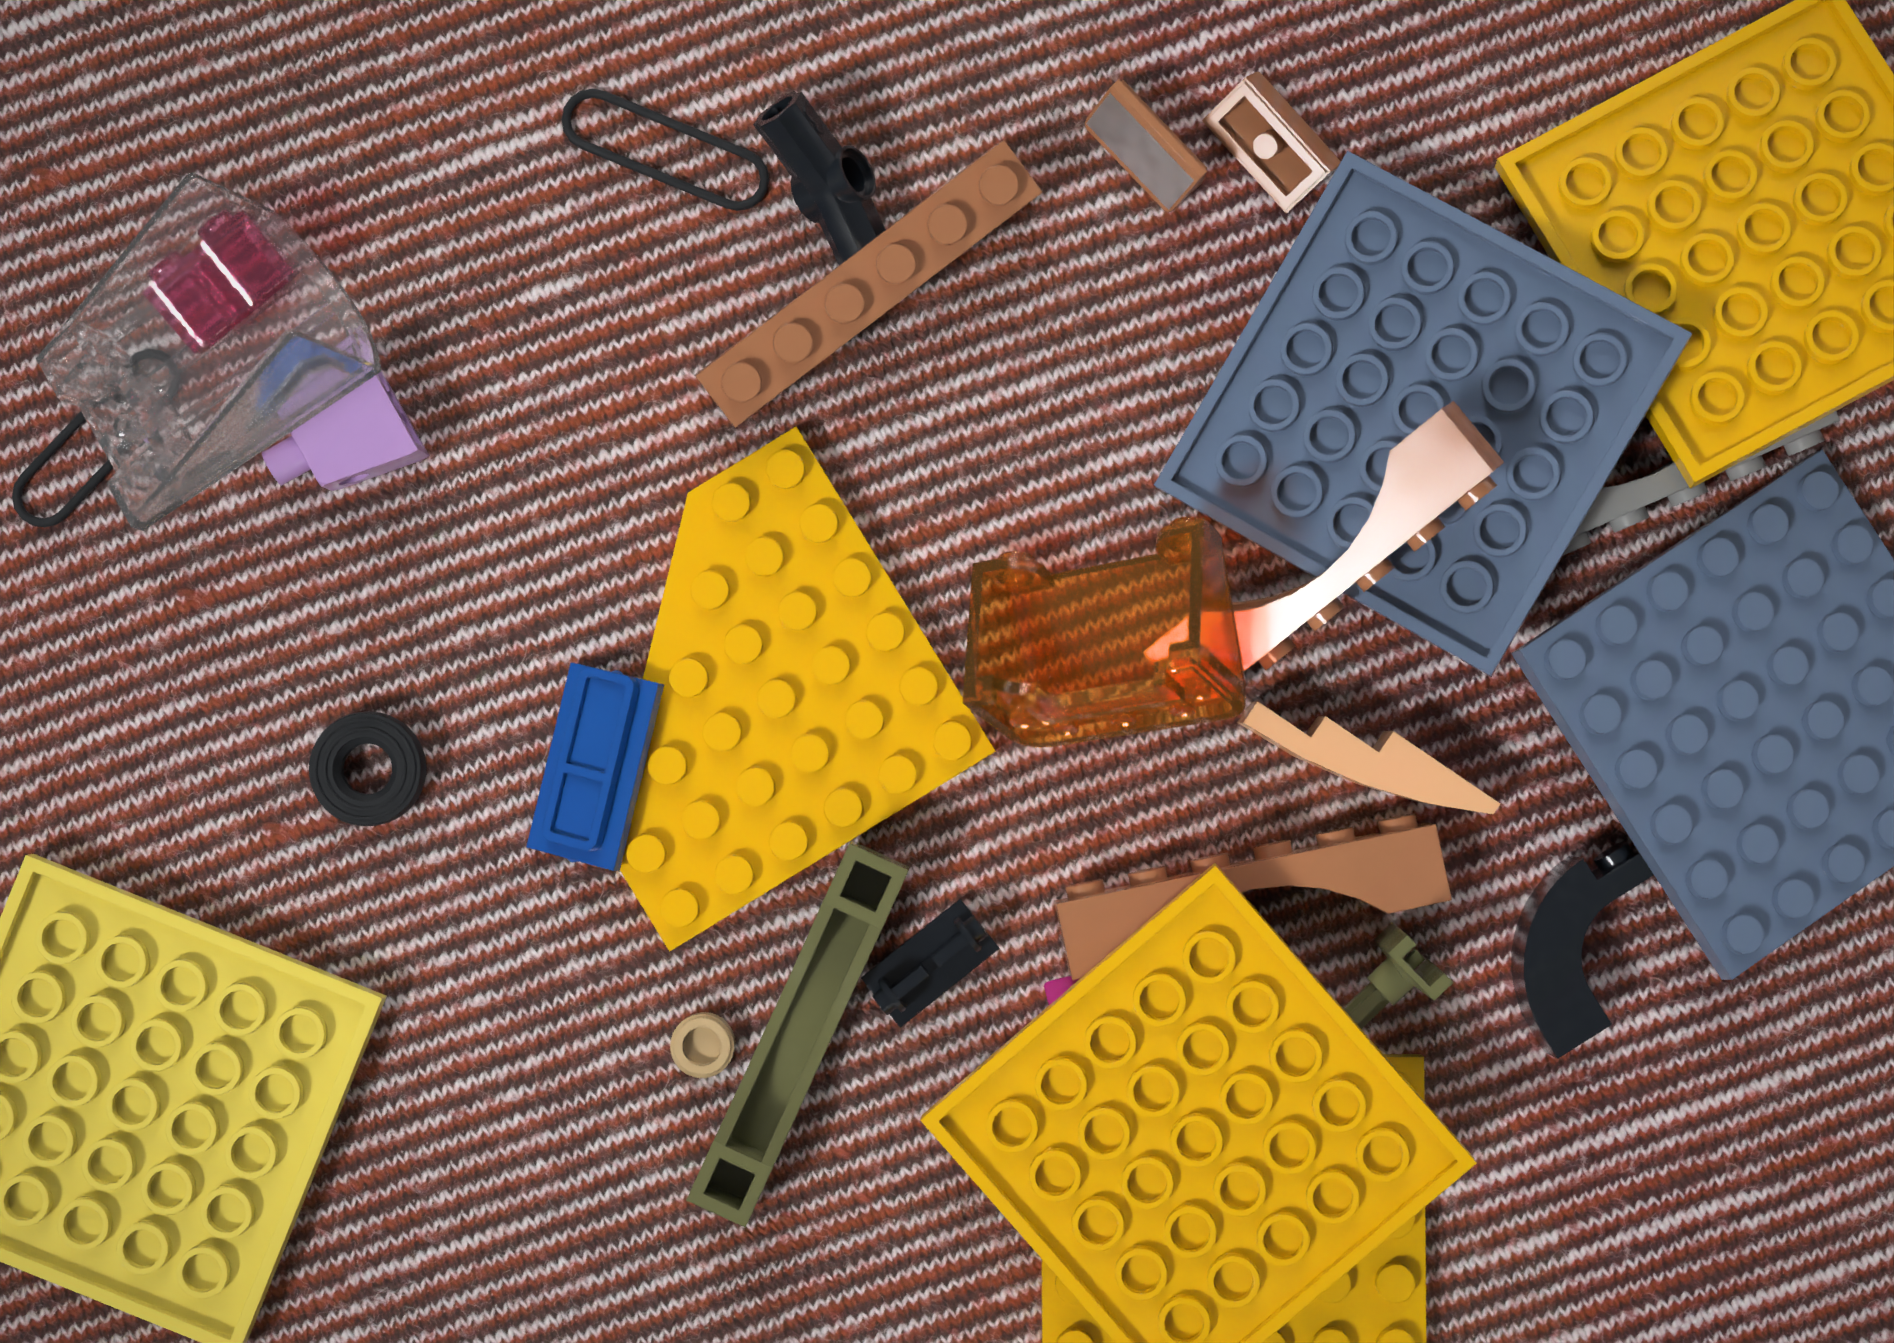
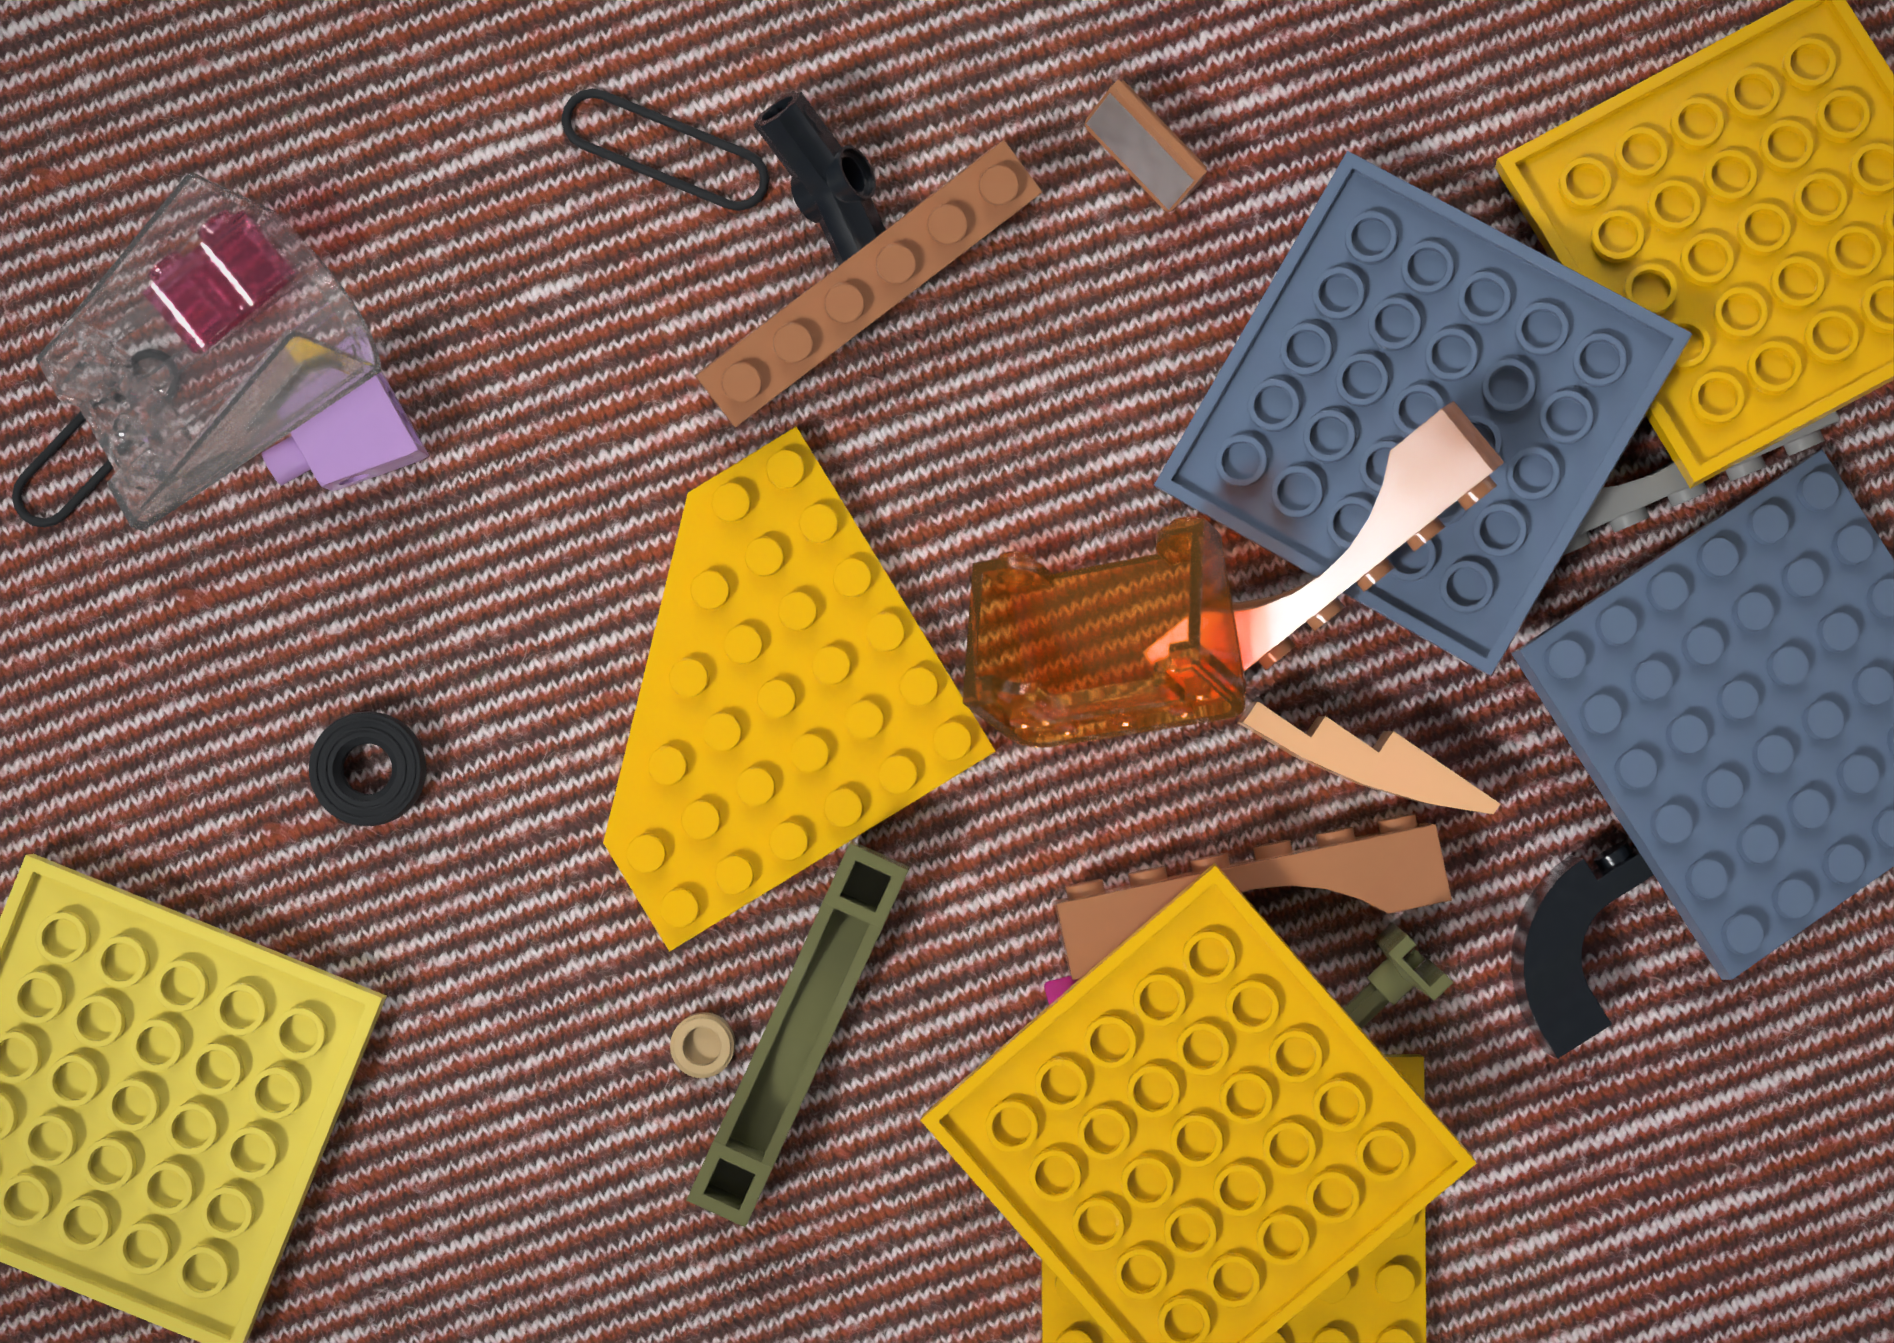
blue piece [526,662,664,872] -> none
black hinge [861,898,1000,1028] -> none
nougat slope [1202,72,1341,214] -> none

